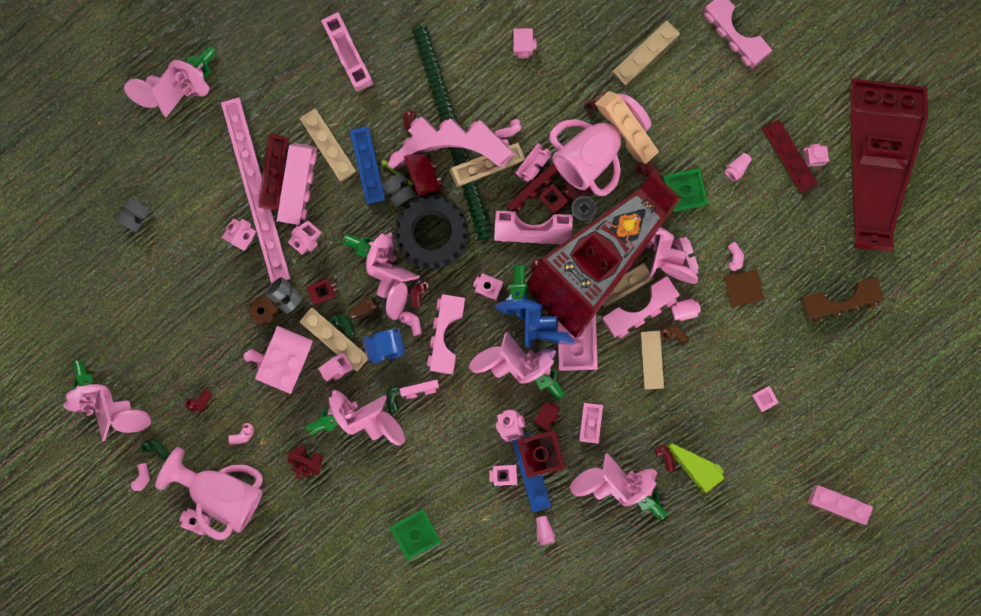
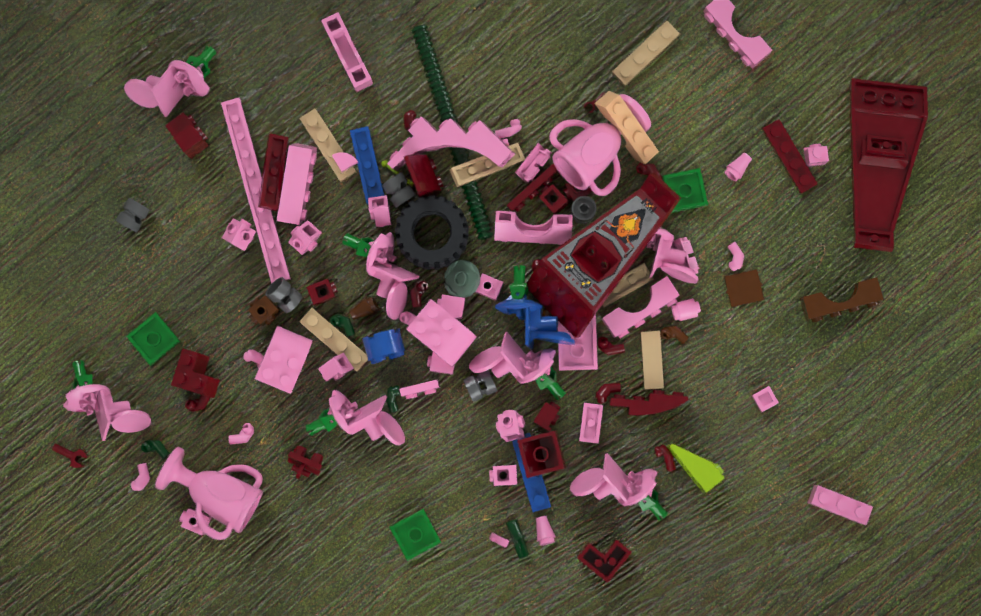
bright pink brick [514,29,537,58] -> none
none -> dark red bar [52,443,89,468]
none -> green plate [126,312,181,366]
none -> dark red brick [165,112,209,159]
none -> dark red brick [171,348,220,398]
none -> bright pink tile [332,152,358,172]
none -> bright pink brick [368,195,391,227]
none -> bright pink brick [407,299,477,367]
none -> sand green tile [444,260,480,298]
none -> dark grey wheel [463,370,497,402]
none -> bright pink tile [489,532,509,548]
none -> dark green axle [506,519,529,559]
none -> dark red brick [577,539,632,583]
none -> dark red arm [595,383,621,404]
none -> dark red arm [597,337,625,355]
none -> dark red slope [609,390,688,416]

